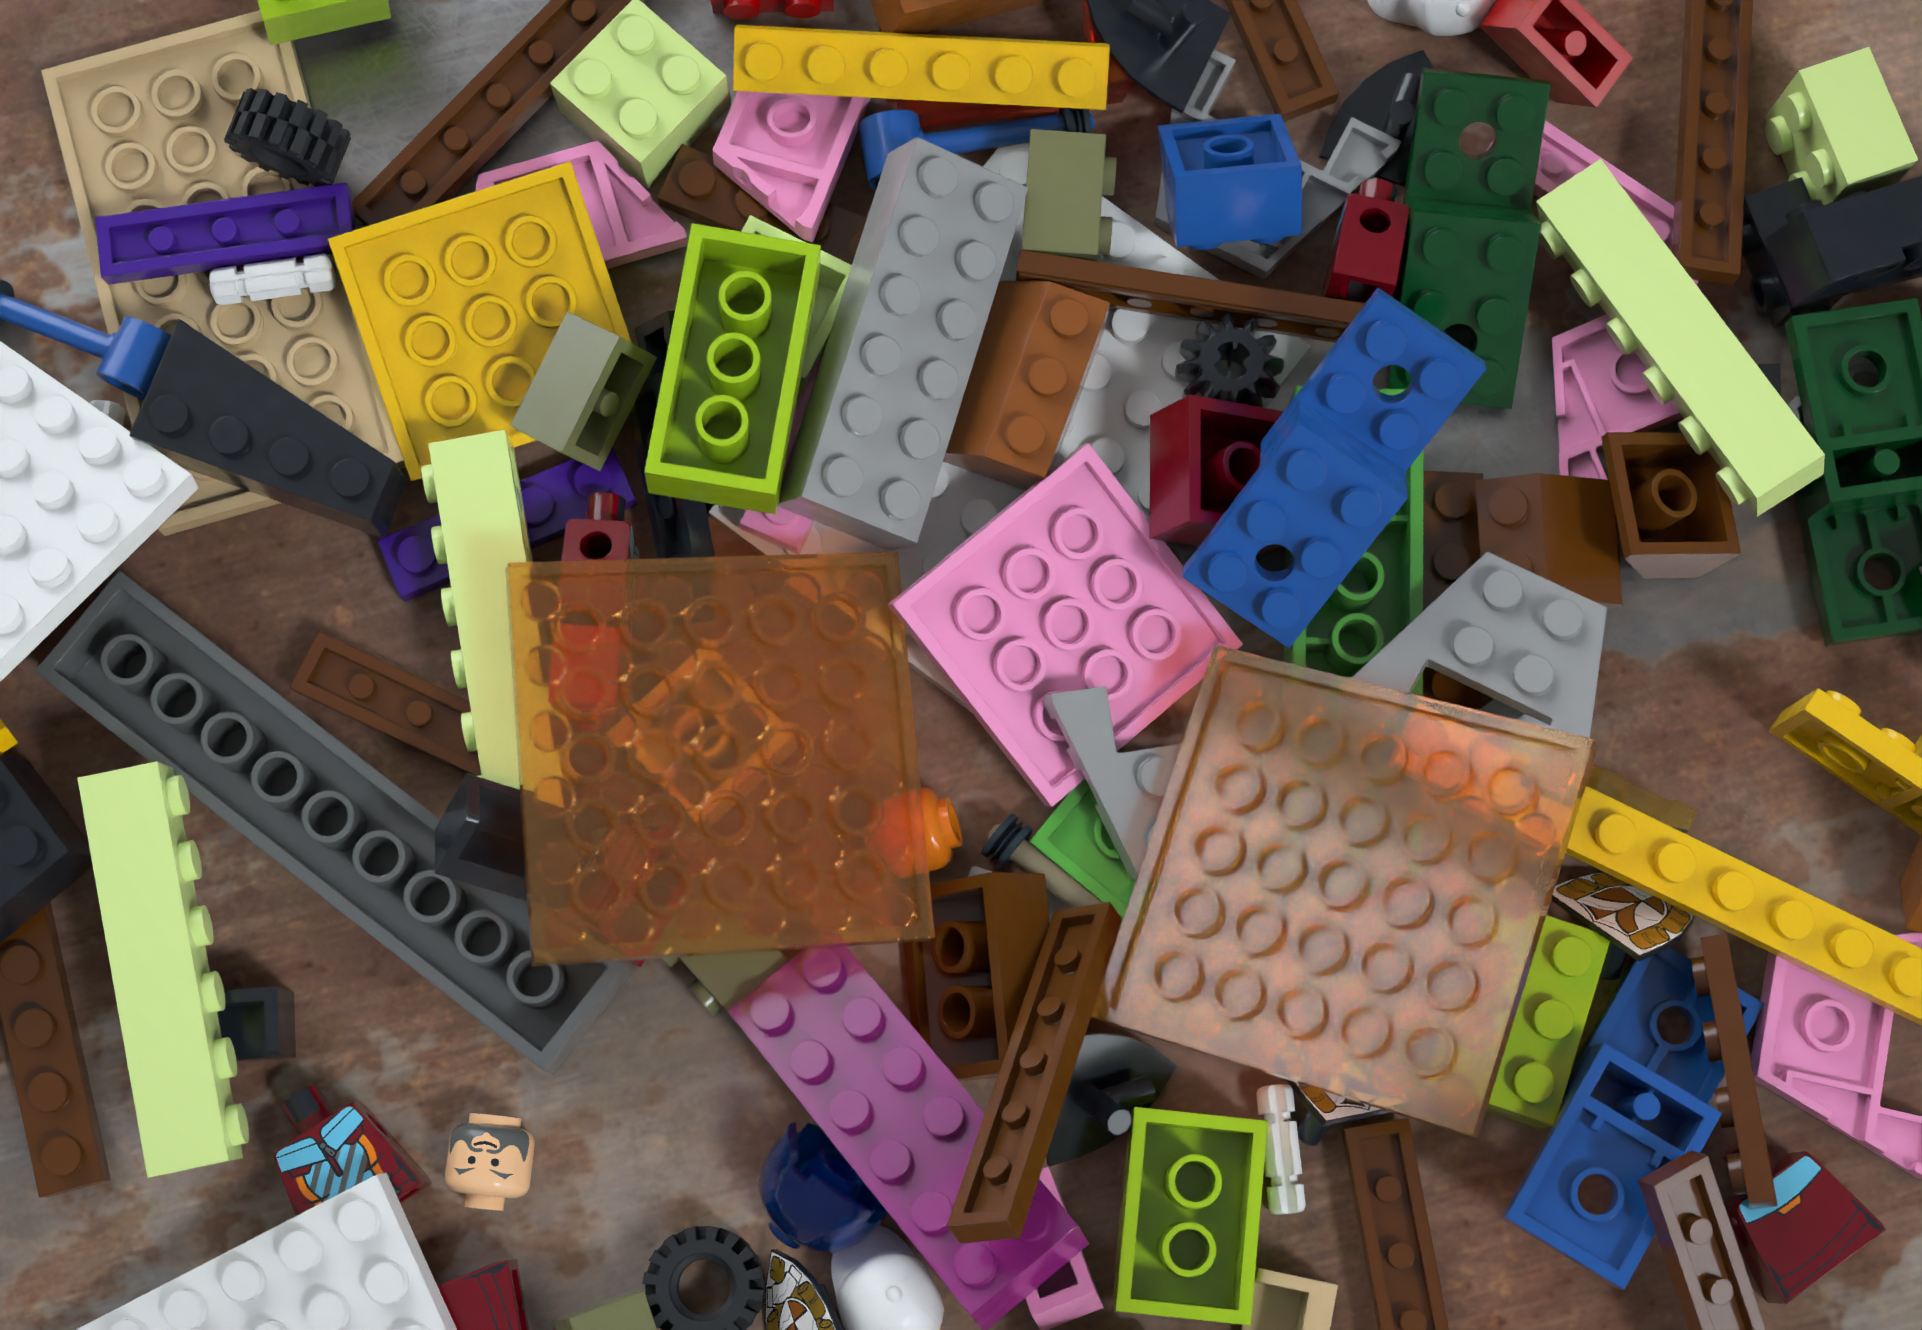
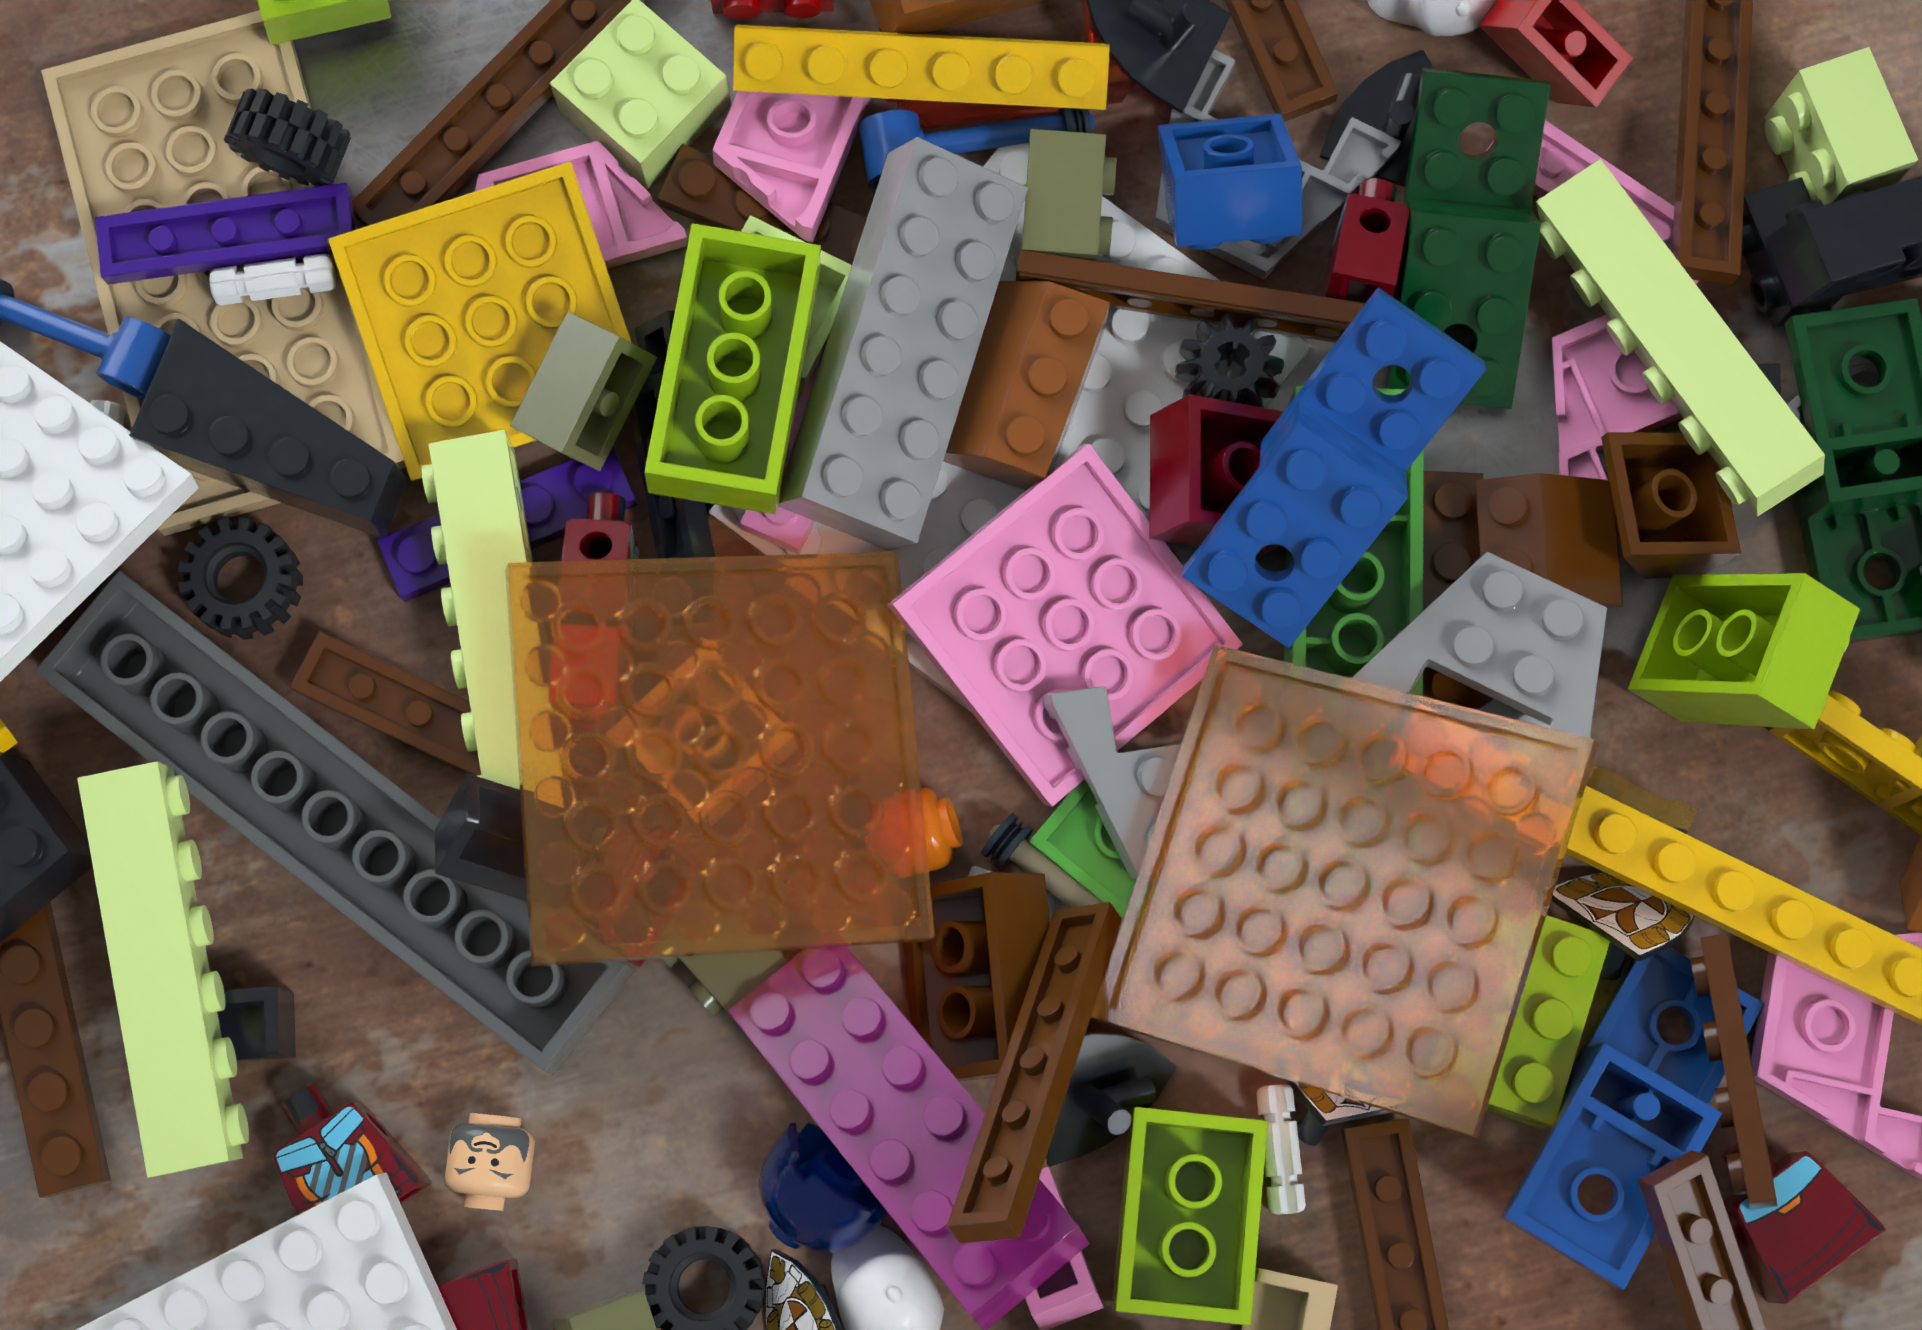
none -> black tyre [177,517,303,640]
none -> lime brick [1628,573,1860,729]

